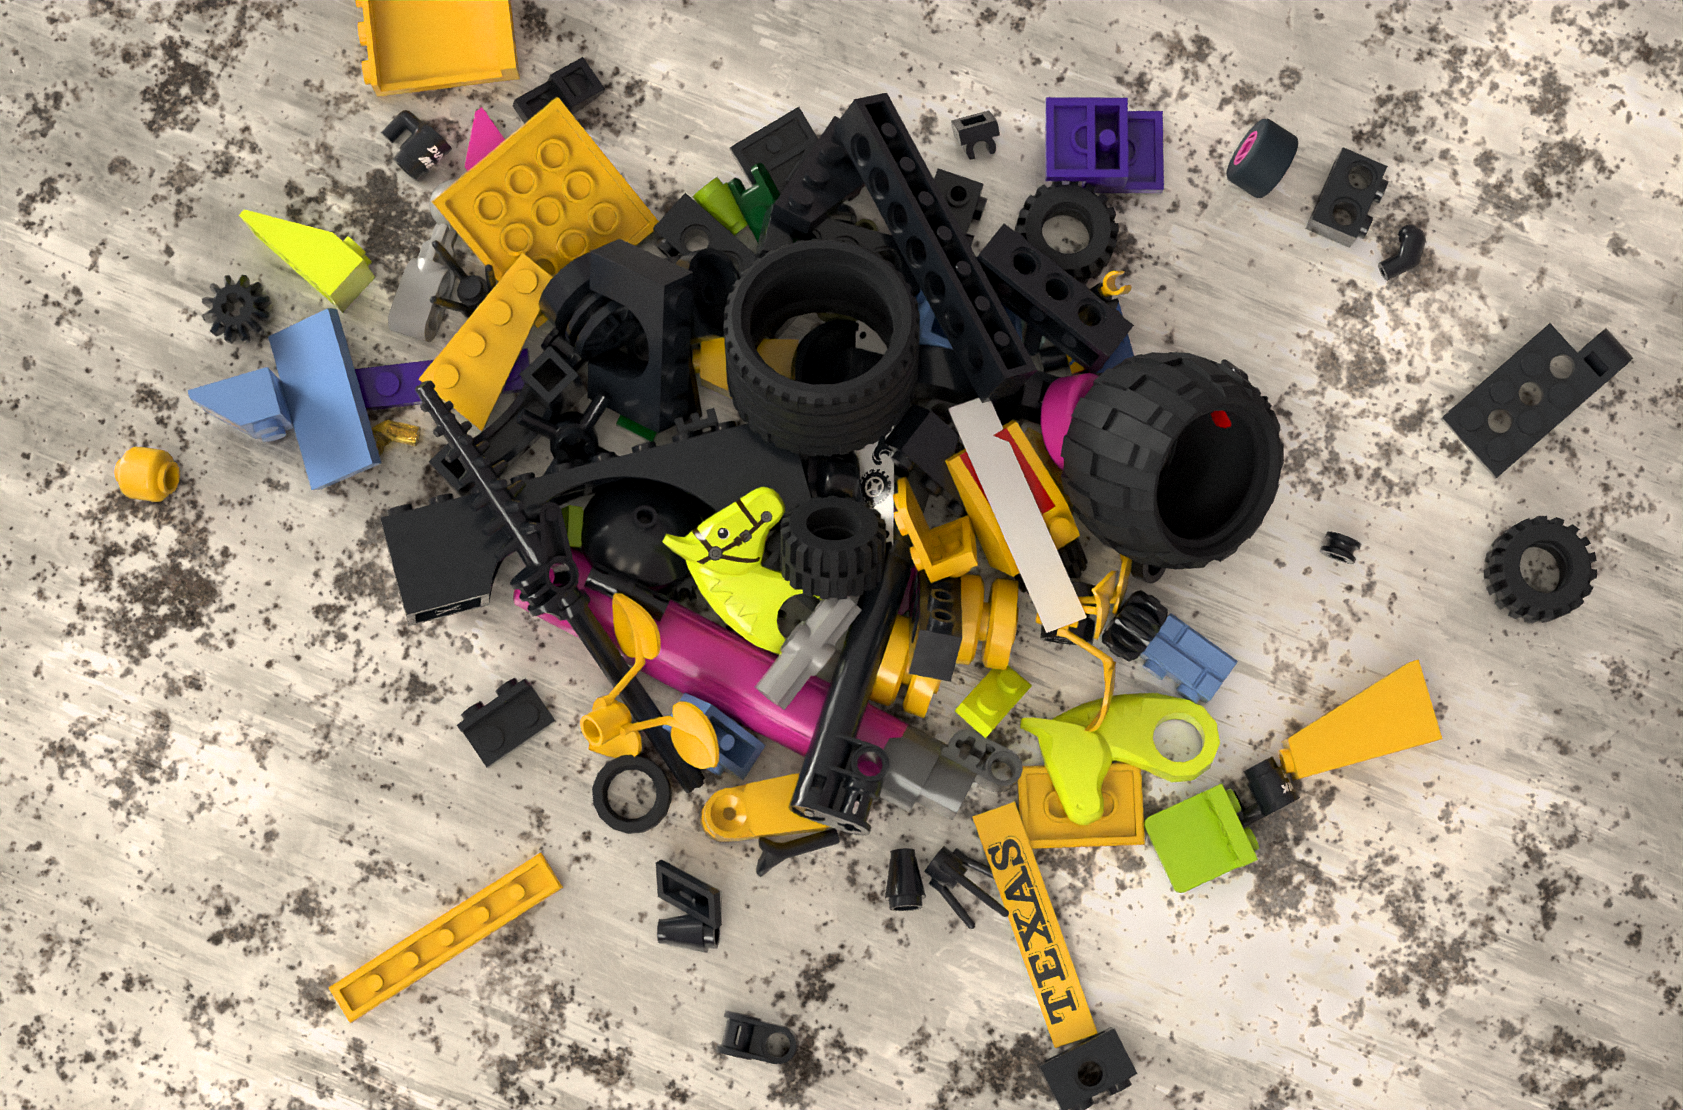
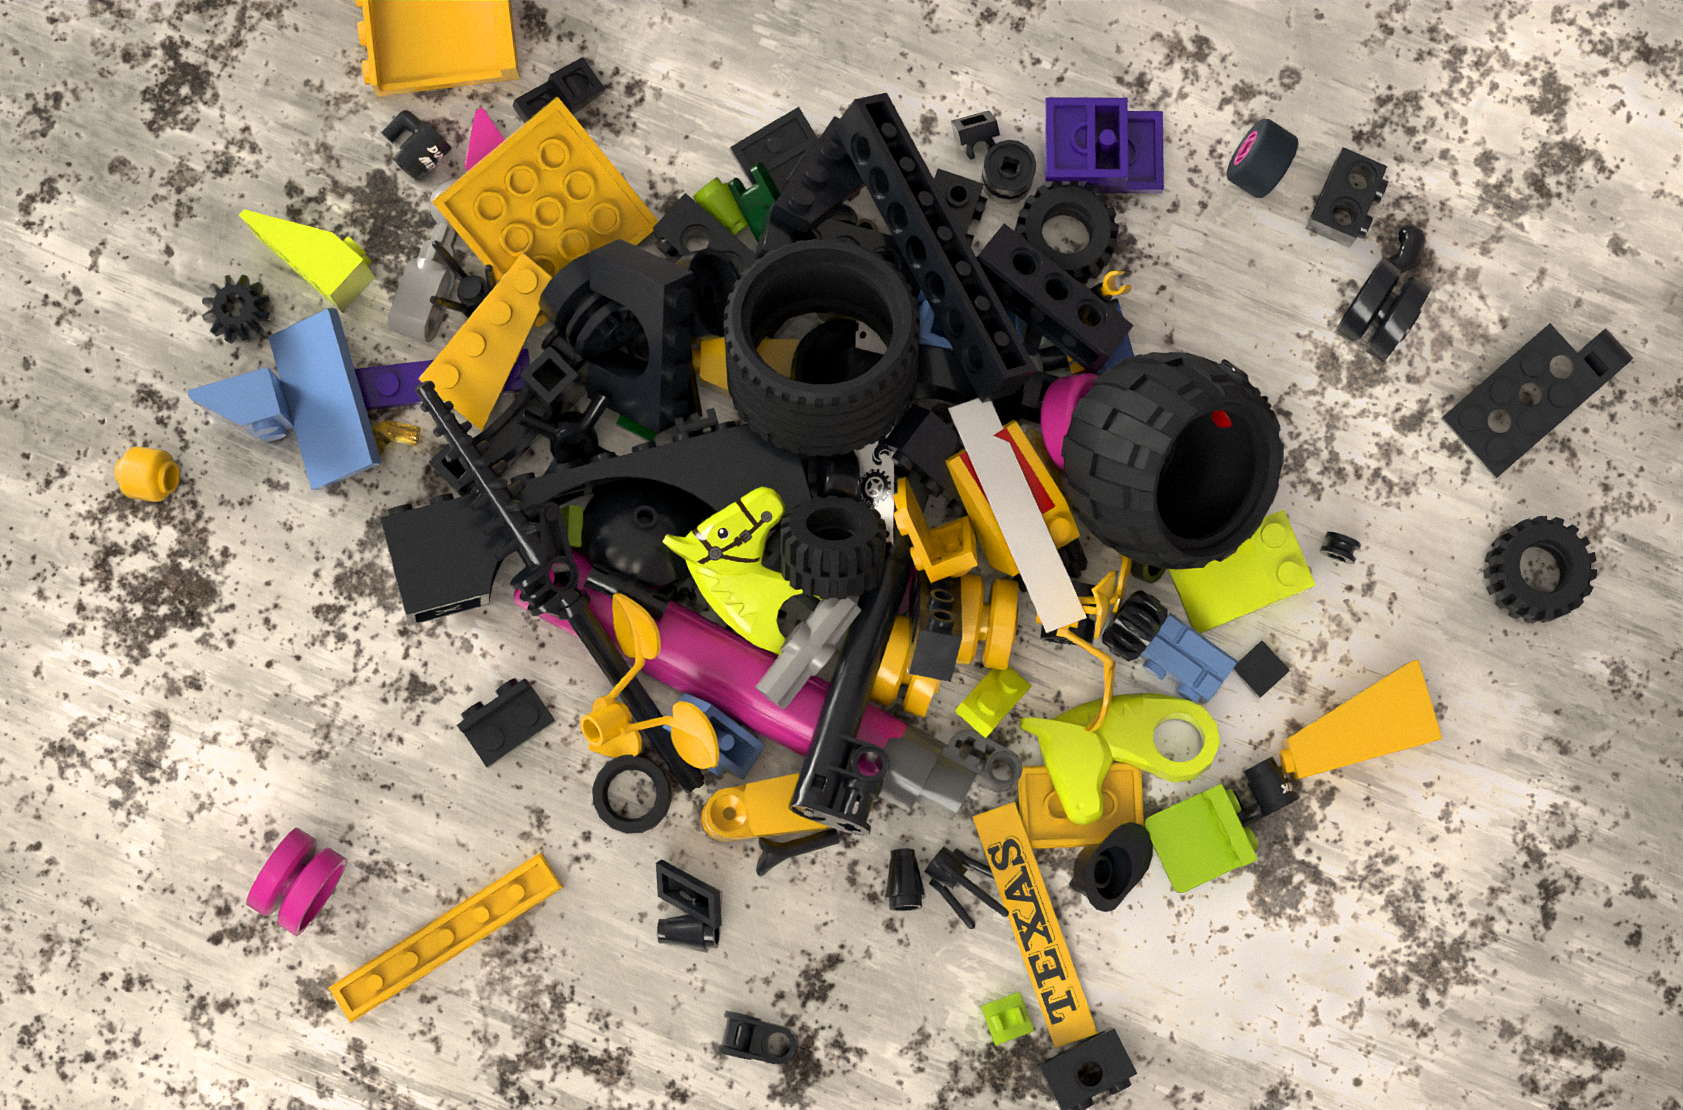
none -> dark pink wheel [246,827,348,936]
none -> lime tile [980,991,1034,1046]
none -> black wheel [981,140,1037,205]
none -> black piece [1069,822,1153,912]
none -> neon yellow slope [1168,510,1316,634]
none -> black tile [1232,641,1290,699]
none -> black wheel [1335,256,1432,363]

